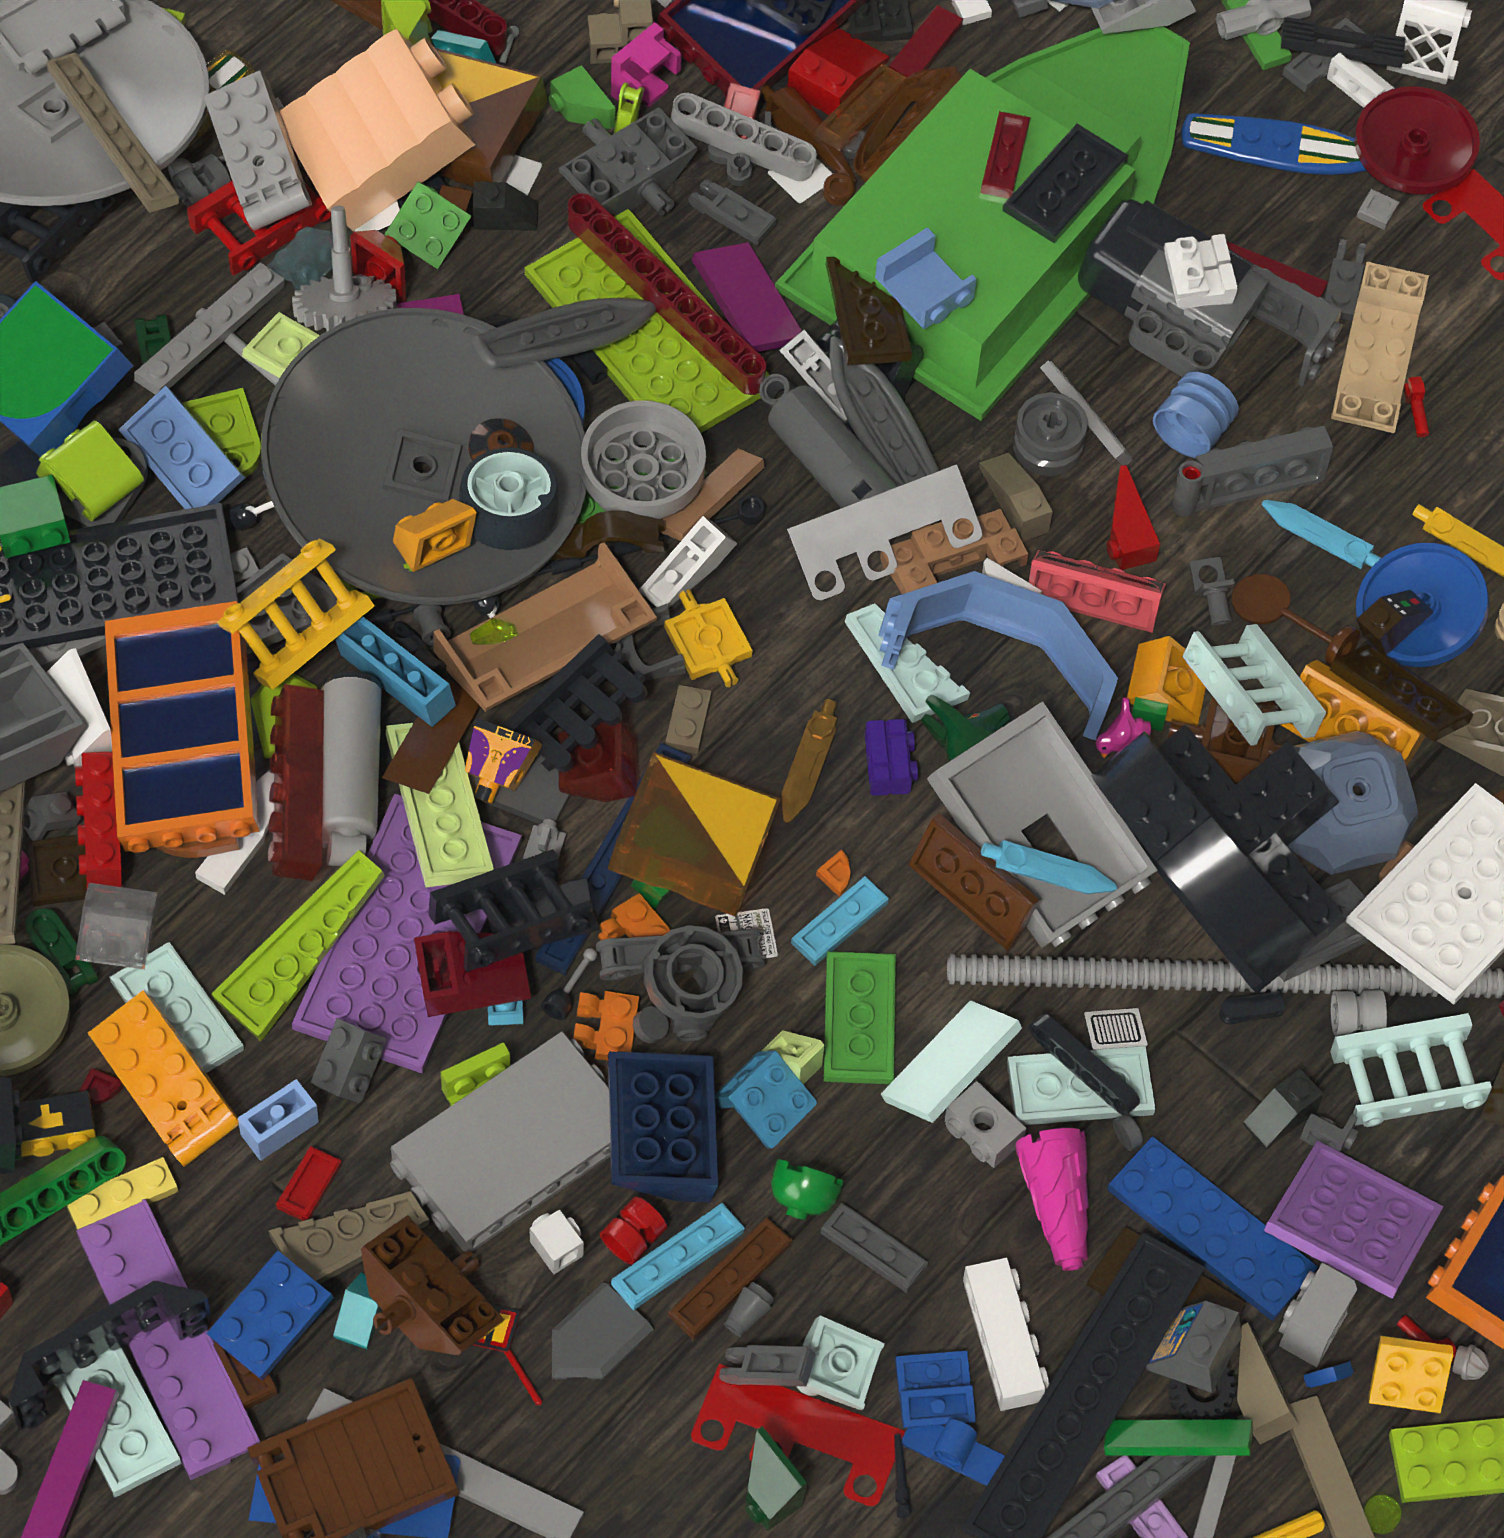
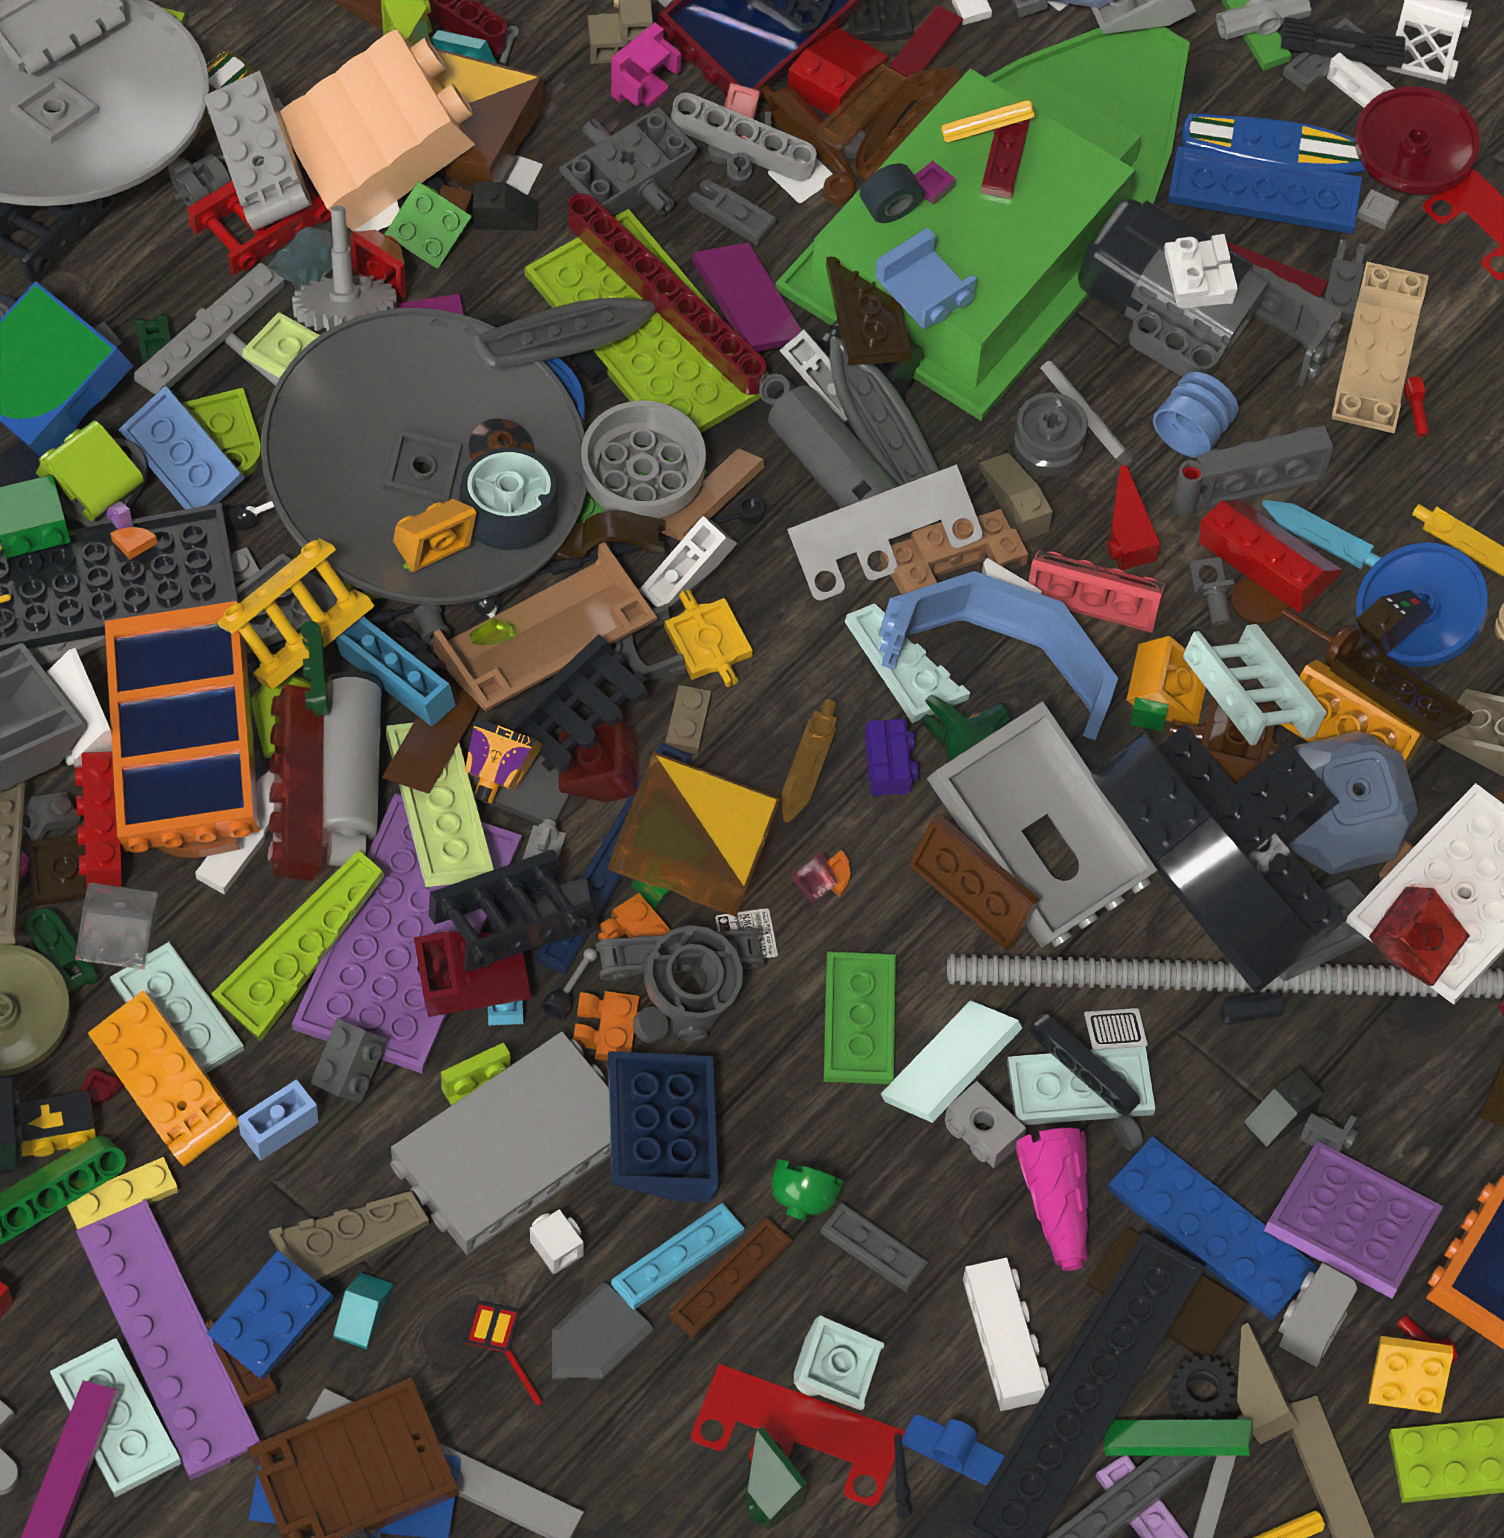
black slope [8,1280,212,1431] -> none
dark tan tile [47,52,179,213] -> none
red tile [276,1146,342,1221] -> none
reddish brown slope [360,1215,505,1356] -> none
bright green slope [548,65,615,129] -> none
red wheel [600,1196,667,1265] -> none
lime bar [614,82,644,134] -> none
dark azure bracket [715,1051,817,1148] -> none
dark grey hinge [719,1345,816,1387] -> none
dark grey cone [724,1282,774,1337] -> none
yellowish green slope [762,1030,824,1084] -> none
medium azure tile [791,876,889,966] -> none
blue slope [895,1351,976,1428] -> none
medium azure piece [981,840,1117,894] -> none
black tile [1002,123,1129,244] -> none
dark pink animal [1095,698,1151,758] -> none
dark grey slope [1146,1301,1242,1393] -> none
blue tile [1303,1362,1354,1388] -> none
light grey wheel [1330,990,1387,1036] -> none
light aqua fence [1330,1013,1492,1127] -> none
clear neon green tile [1364,1495,1401,1534] -> none
light grey plate [1453,1344,1489,1380] -> none
none -> medium lavender tile [106,502,133,530]
none -> orange tile [110,527,158,560]
none -> dark green plate [300,621,328,716]
none -> clear pink slope [790,851,838,903]
none -> black wheel [860,163,923,223]
none -> magenta plate [914,160,956,204]
none -> yellow axle [941,100,1034,143]
none -> blue plate [1168,146,1362,234]
none -> red slope [1199,500,1342,614]
none -> clear red slope [1369,887,1470,986]

